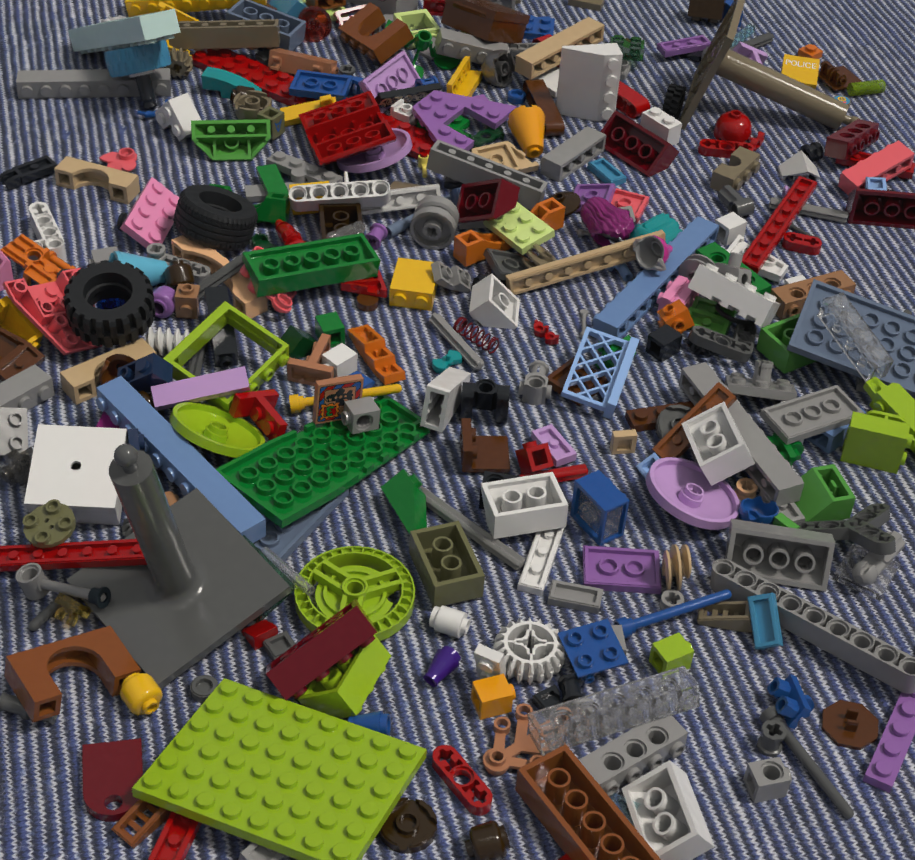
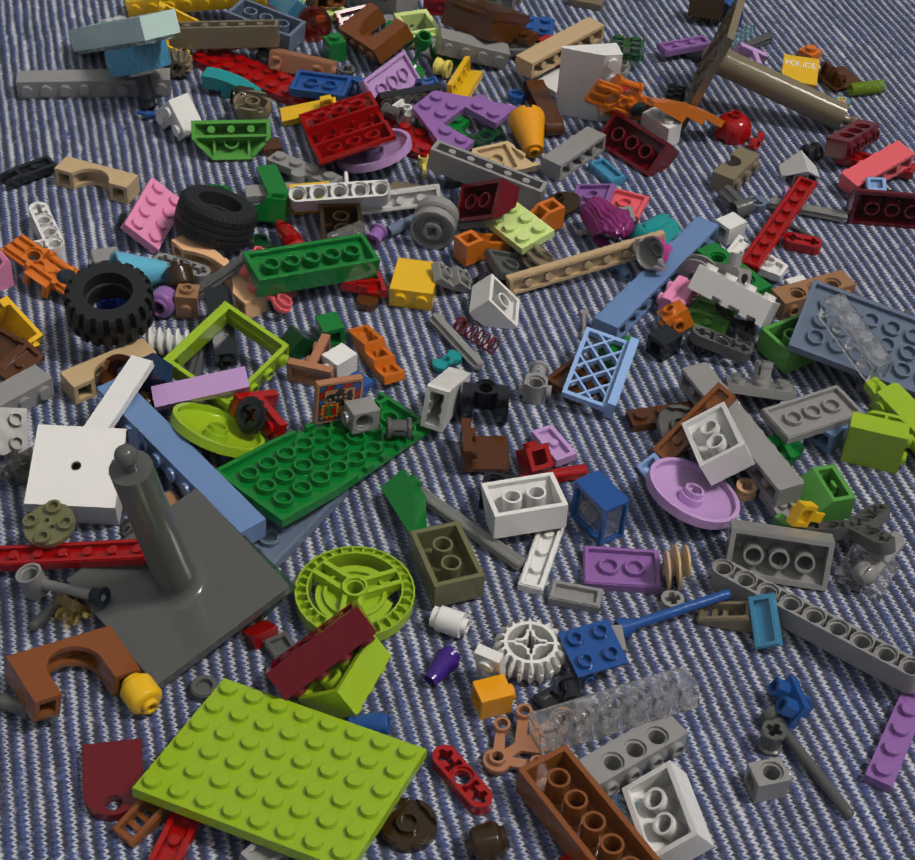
coral wedge [2,268,103,355] -> none
coral plate [99,147,137,172] -> none
light grey bush [146,243,166,261] -> none
olive brick [257,106,285,140] -> none
clear piece [261,547,315,596] -> none
yellow piece [289,384,402,414] -> none
flat silver cylinder [481,50,515,87] -> none
red piece [534,319,559,345] -> none
tan plate [610,429,638,455] -> none
lime brick [649,632,694,680] -> none
red beam [698,139,754,158] -> none
blue hair [738,496,779,525] -> none
reddish brown piece [821,700,878,750] -> none
none -> white tile [84,355,155,428]
none -> black gear [235,396,268,435]
none -> reddish brown tile [263,137,283,156]
none -> green brick [323,33,346,62]
none -> dark grey bush [380,102,405,124]
none -> dark grey bush [386,417,412,439]
none -> light yellow wheel [432,57,453,78]
none -> reddish brown plate [514,29,540,47]
none -> orange piece [583,74,655,121]
none -> orange slope [647,98,725,128]
none -> sand blue tile [749,195,767,212]
none -> yellow plate [786,500,826,528]

